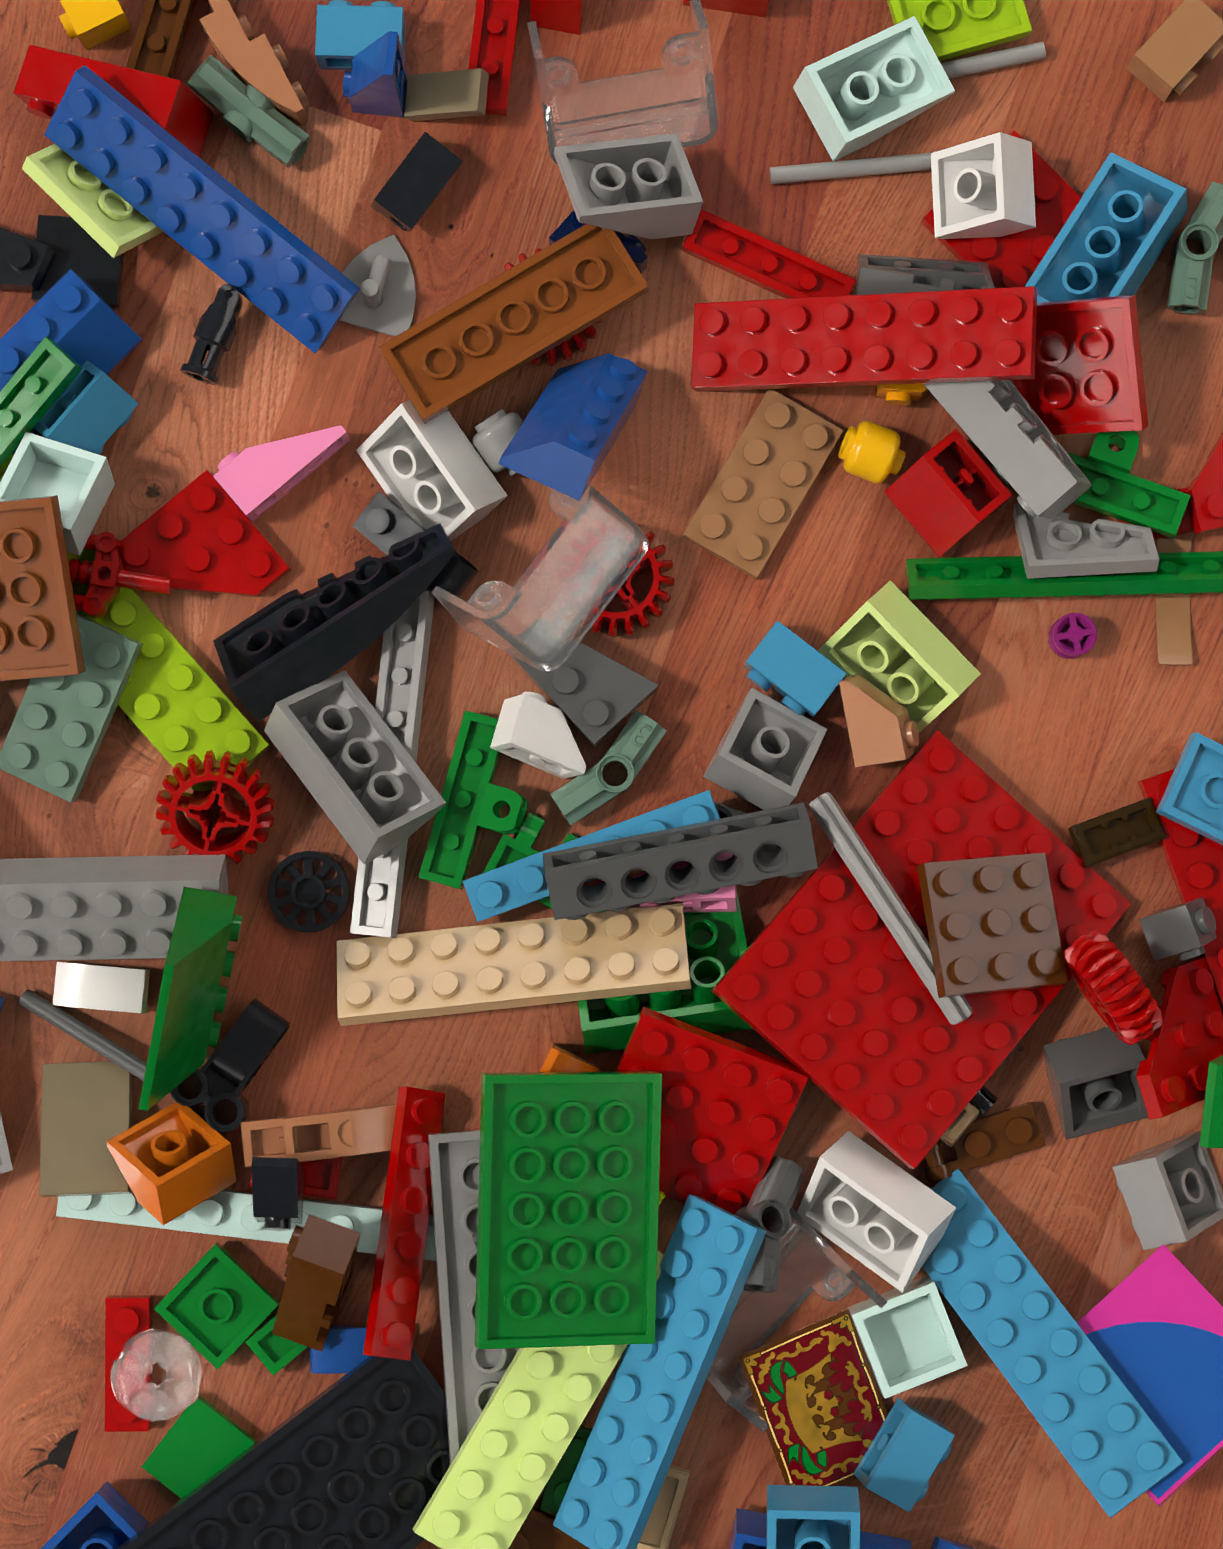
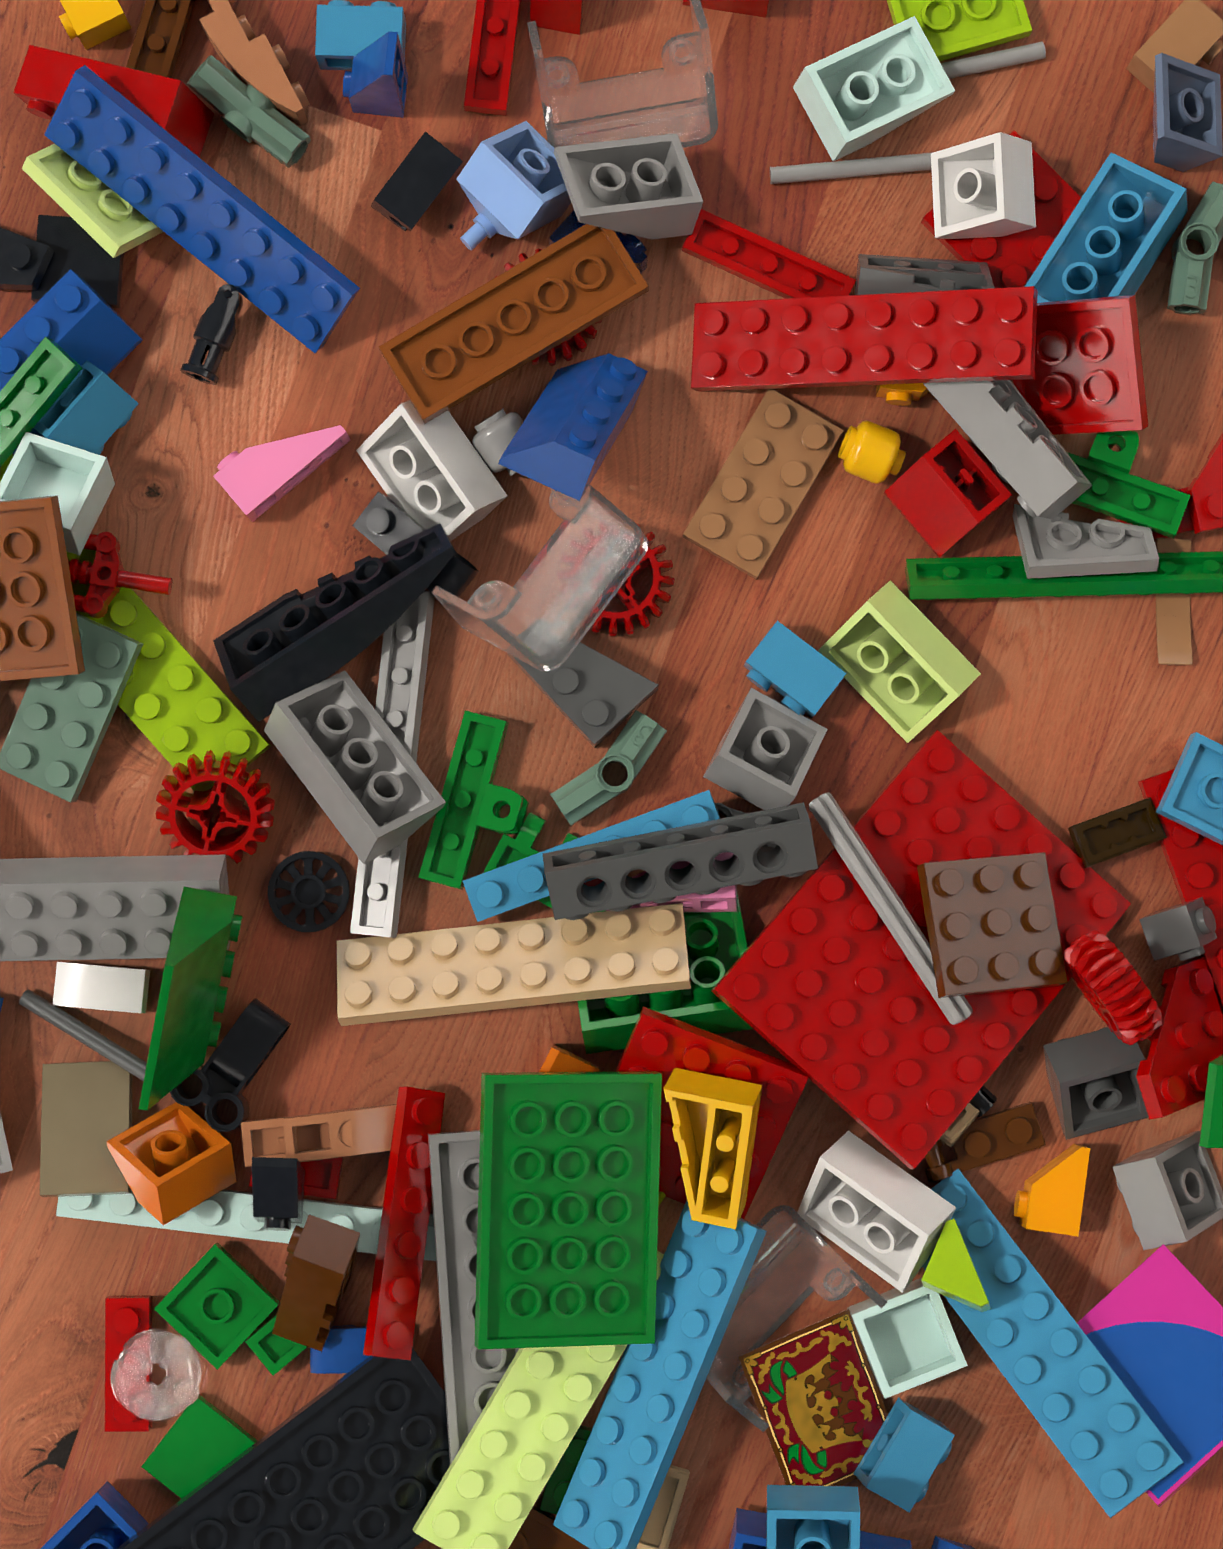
red plate [119,470,291,597] -> none
light grey shield [340,234,416,337] -> none
dark tan tile [404,68,489,121] -> none
white slope [490,692,586,779] -> none
dark grey piece [735,1156,804,1293] -> none
nougat slope [839,674,919,767] -> none
magenta wheel [1048,613,1097,659] -> none
none -> light blue piece [456,121,571,251]
none -> yellow wedge [664,1068,762,1229]
none -> lime slope [921,1219,991,1312]
none -> light orange slope [1014,1144,1090,1237]
none -> sand blue slope [1153,53,1223,172]

